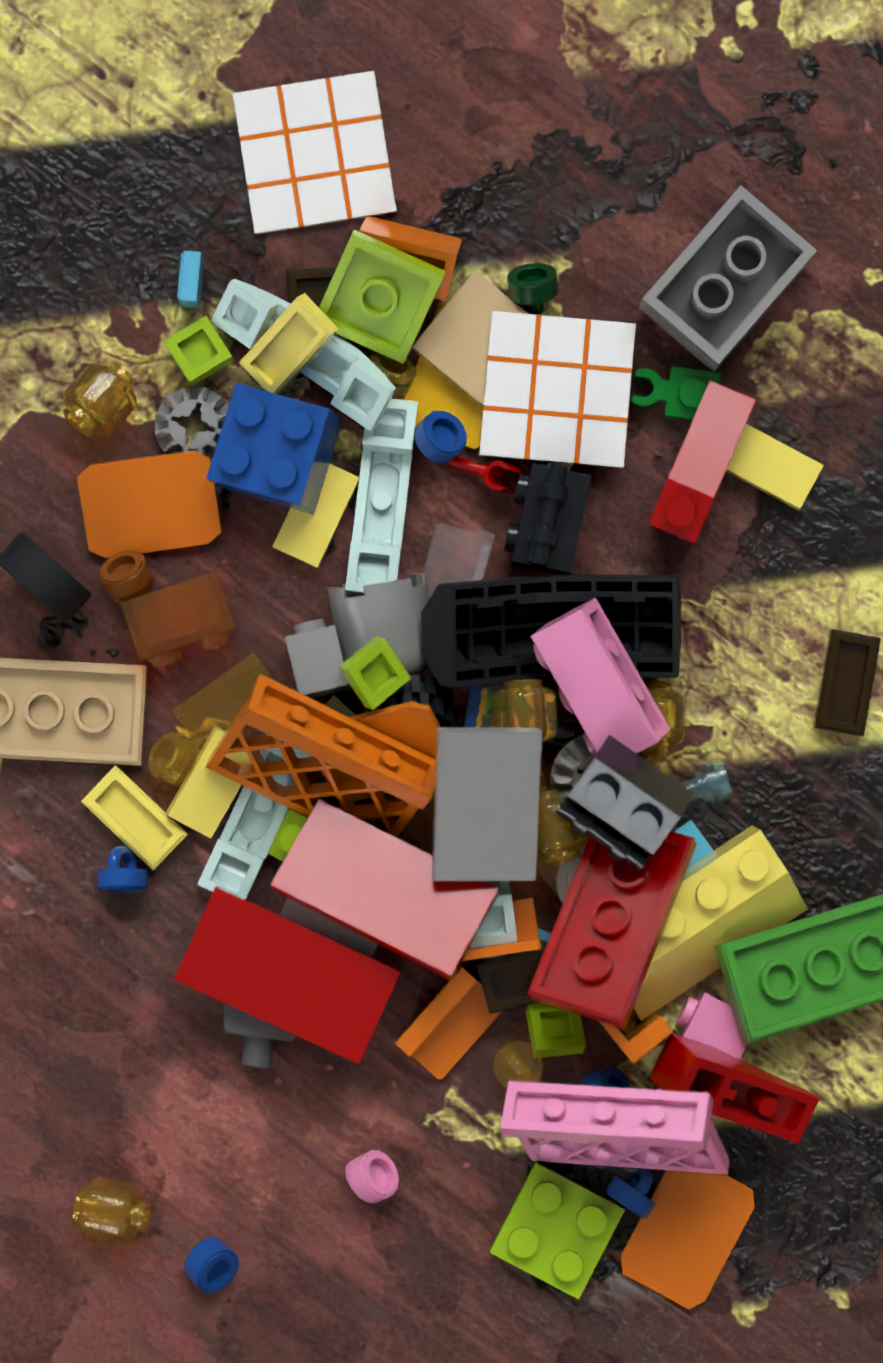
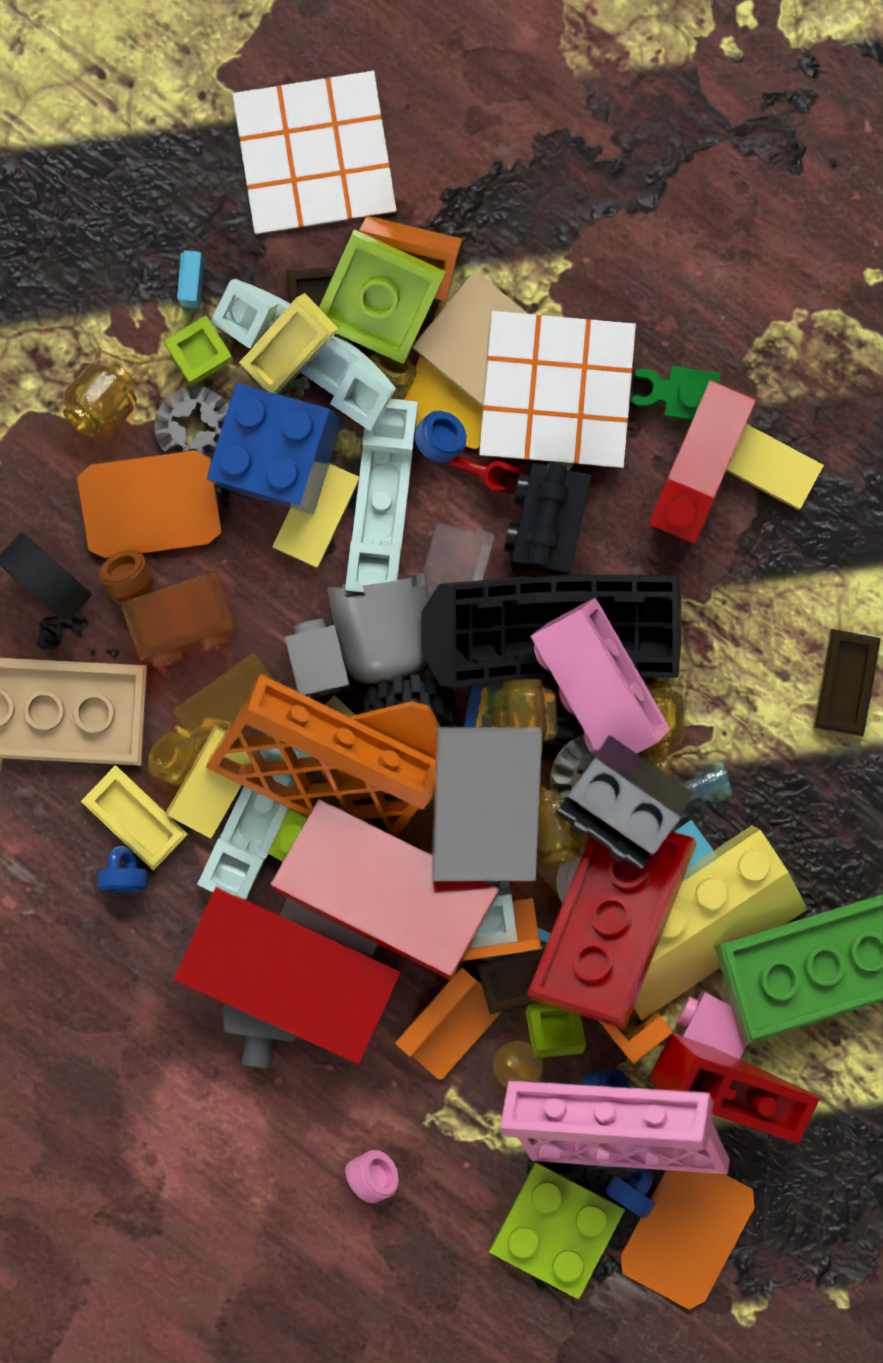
clear yellow head [72,1177,151,1247] -> none
blue tile [184,1237,239,1293] -> none
lime plate [338,636,411,710] -> none
dark green tile [507,263,559,315] -> none
light grey brick [639,185,817,372] -> none

